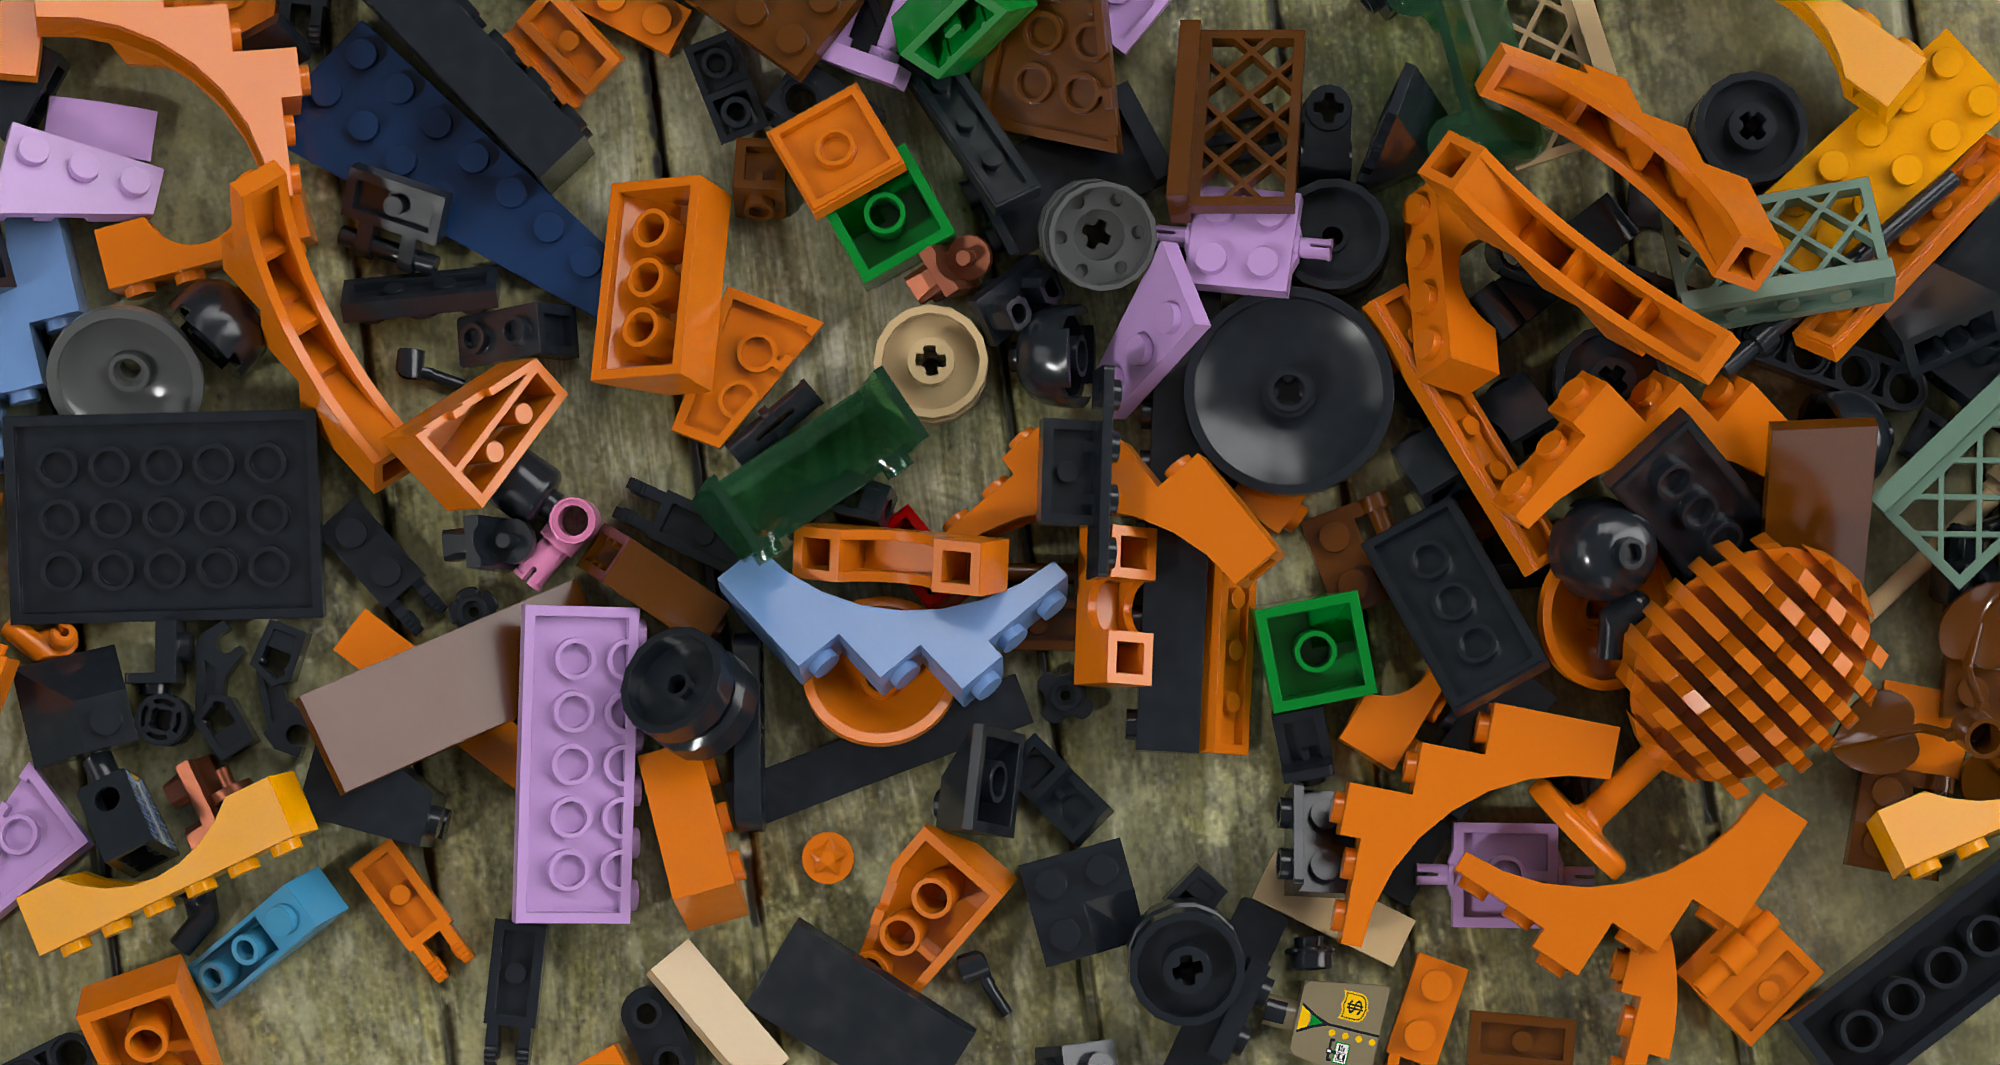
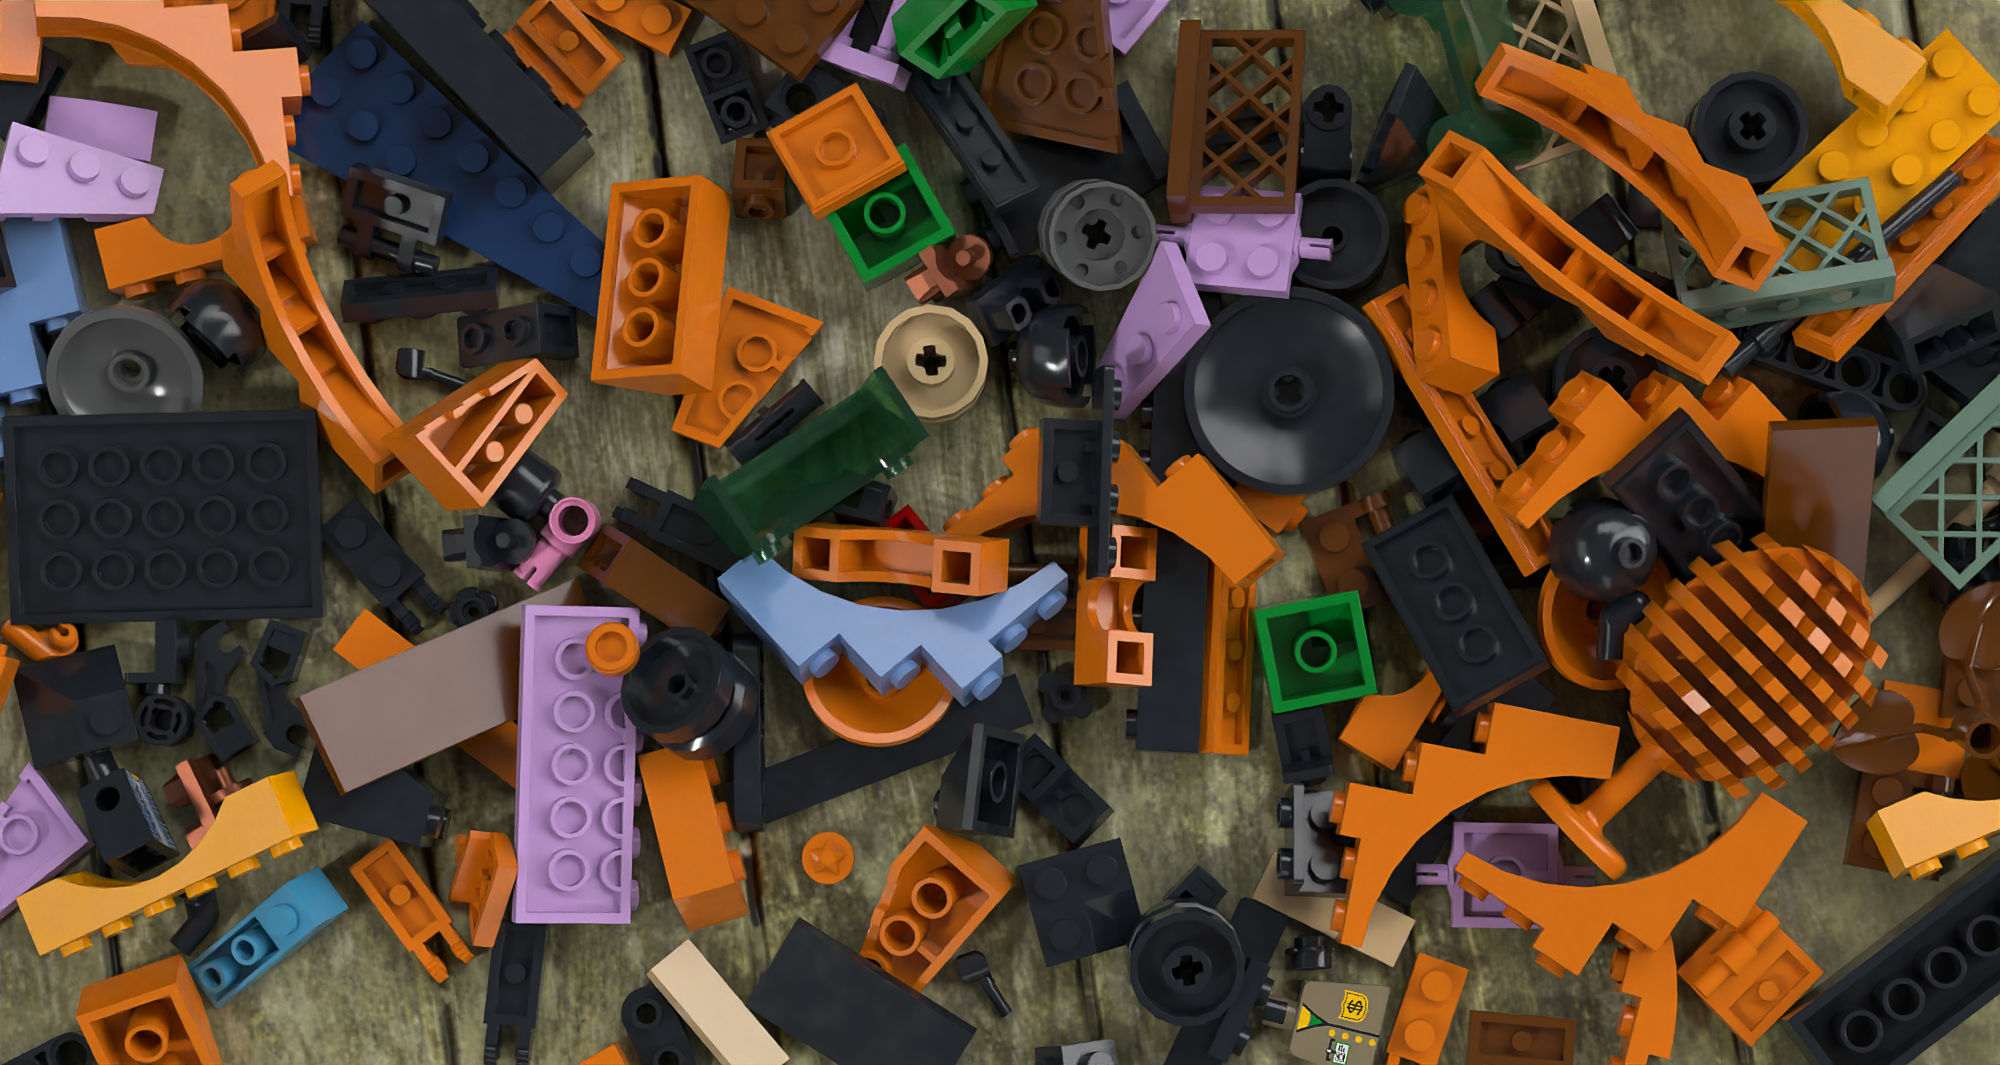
none -> orange slope [448,830,519,948]
none -> orange tile [585,622,640,677]

